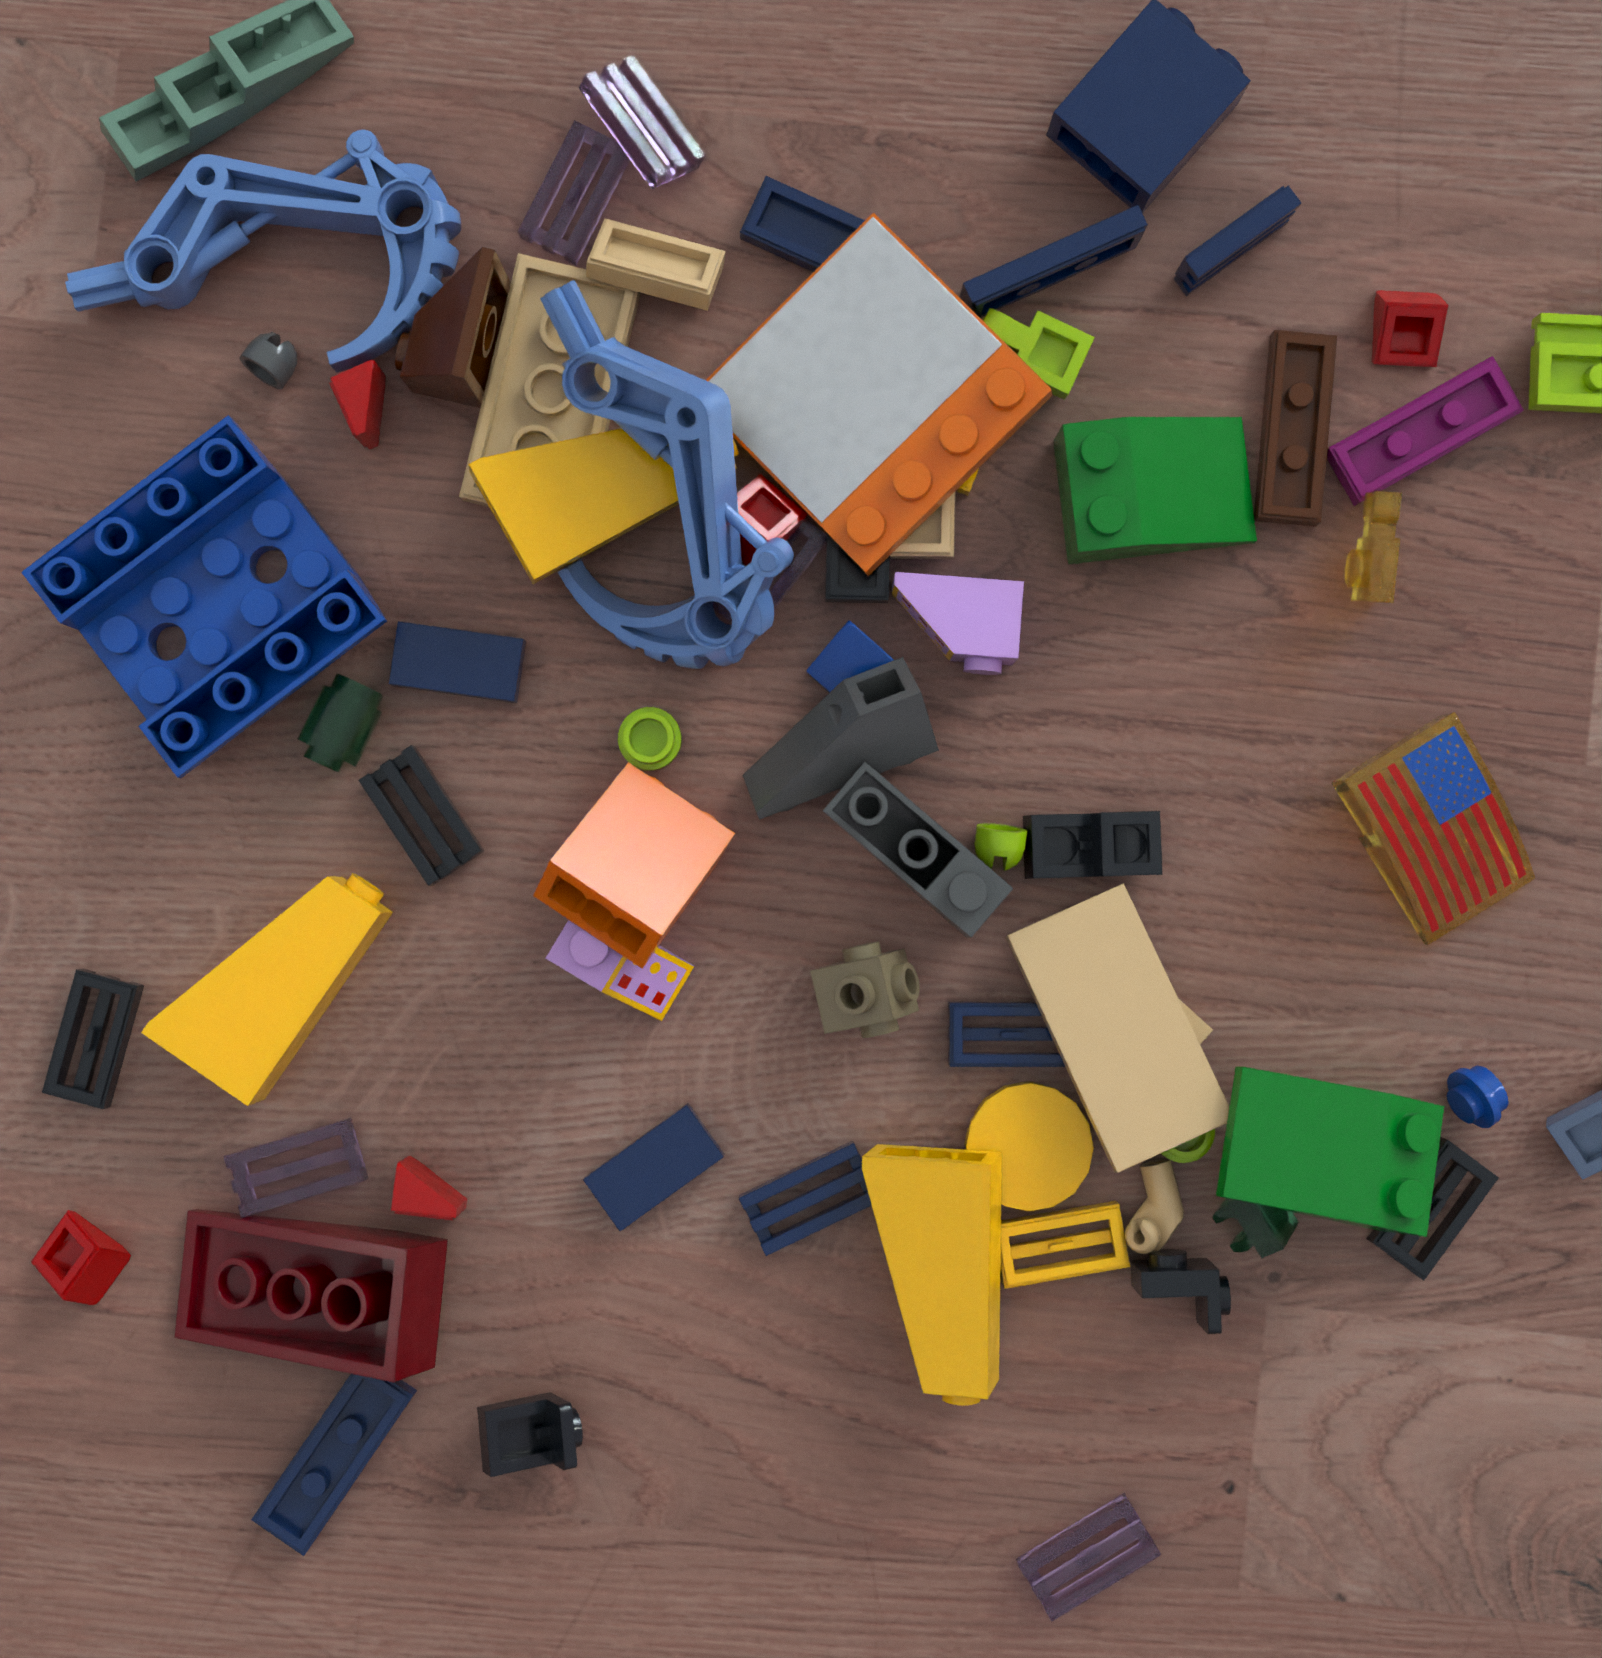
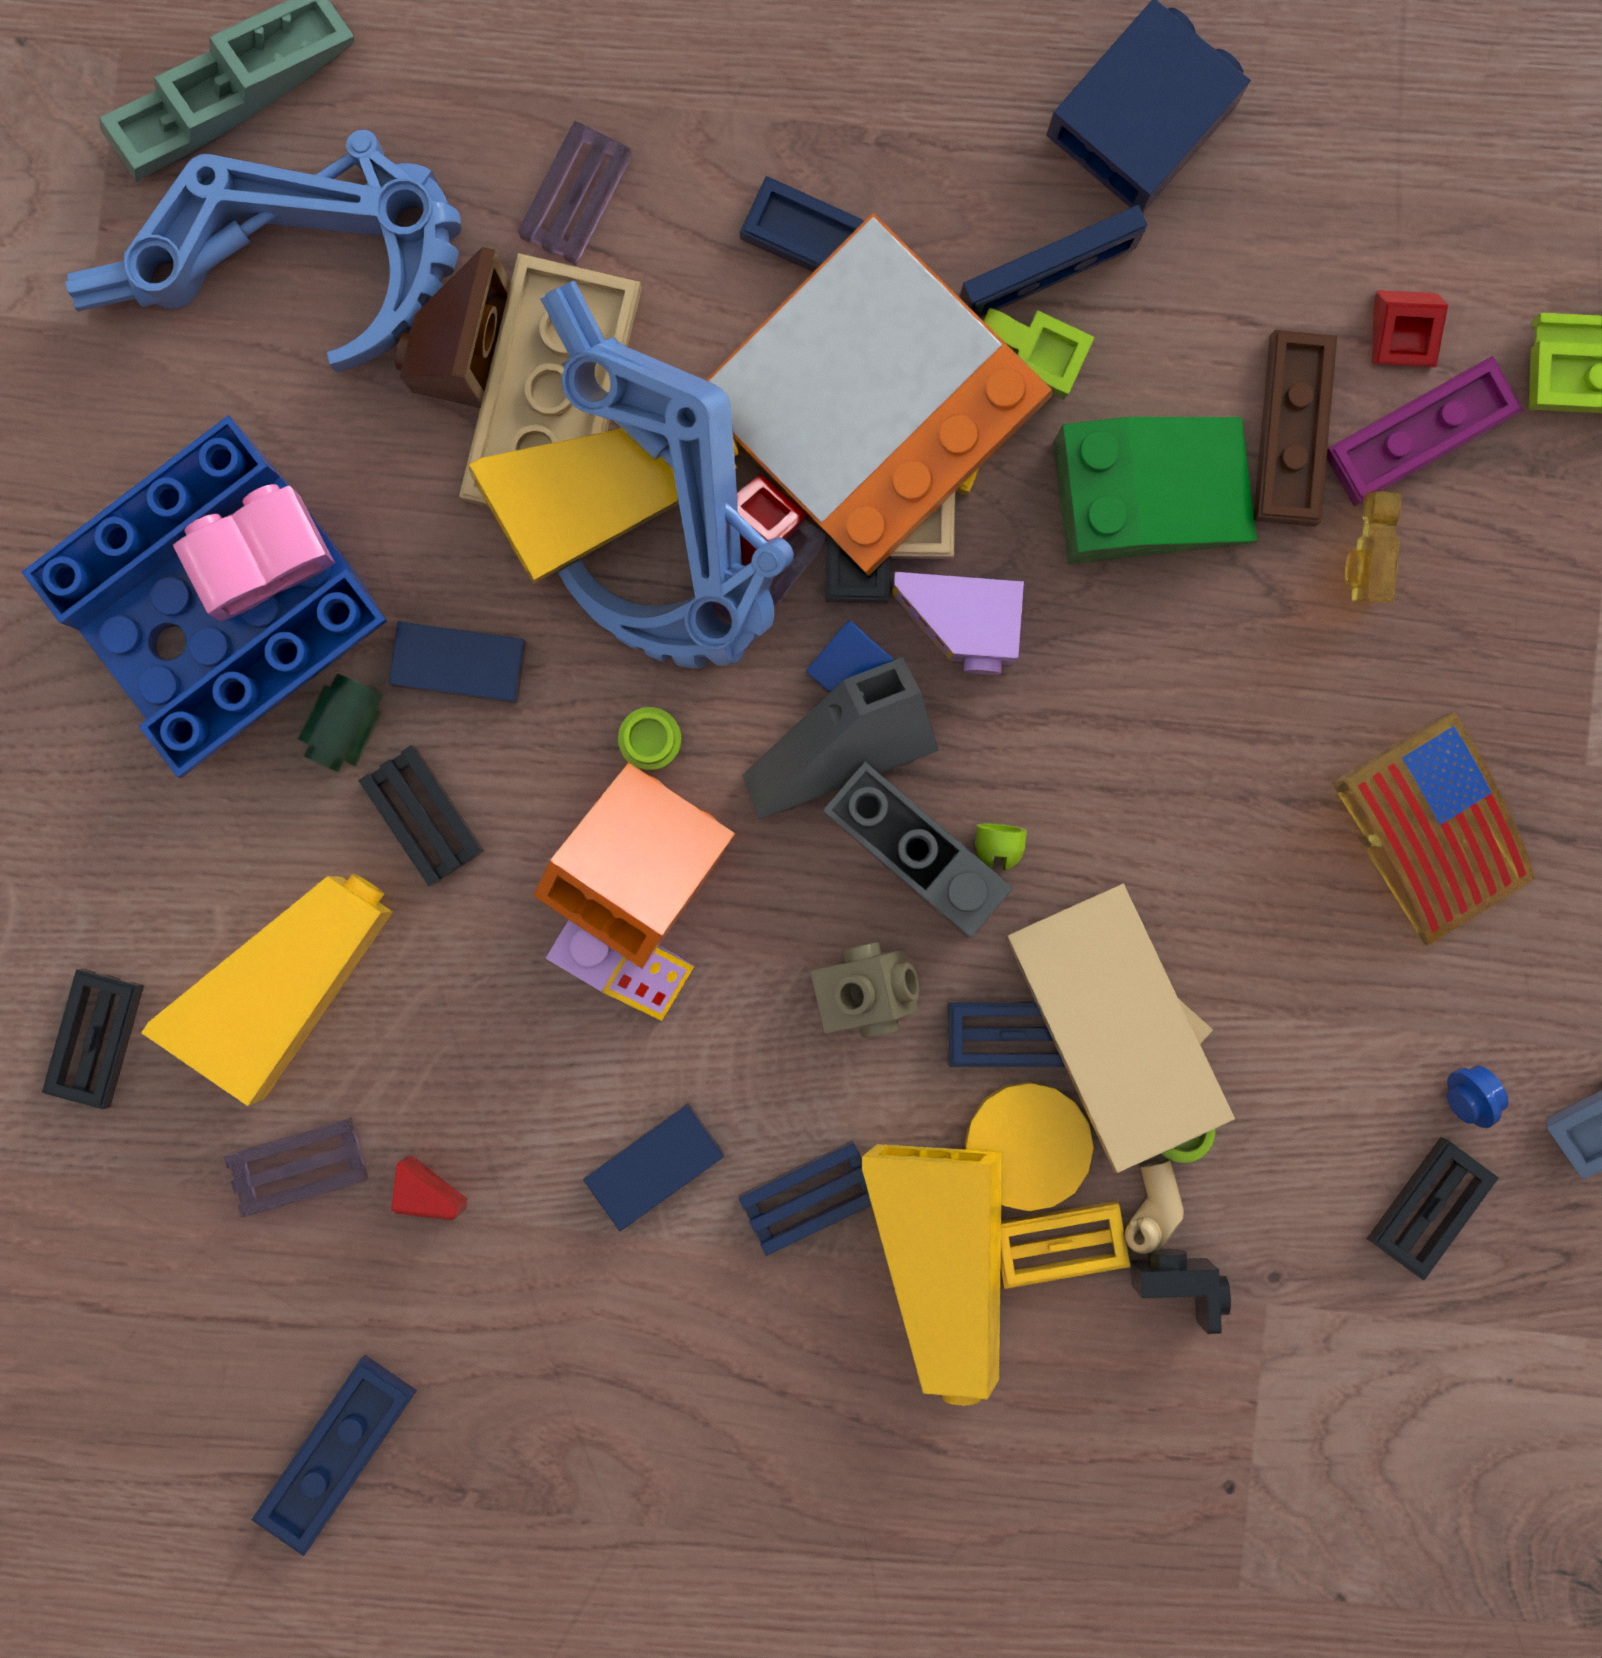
red slope [31,1210,131,1305] -> none
dark red slope [174,1209,448,1382] -> none
dark grey hinge [239,332,297,389] -> none
red slope [329,360,386,450] -> none
black bracket [477,1392,583,1477] -> none
clear purple tile [579,55,706,189] -> none
tan tile [586,218,726,311] -> none
clear purple tile [1016,1493,1161,1622] -> none
black slope [1023,811,1162,879] -> none
dark blue tile [1174,185,1302,296] -> none
clear green tile [1212,1199,1299,1258] -> none
green slope [1216,1066,1444,1237] -> none
none -> bright pink brick [173,484,335,622]

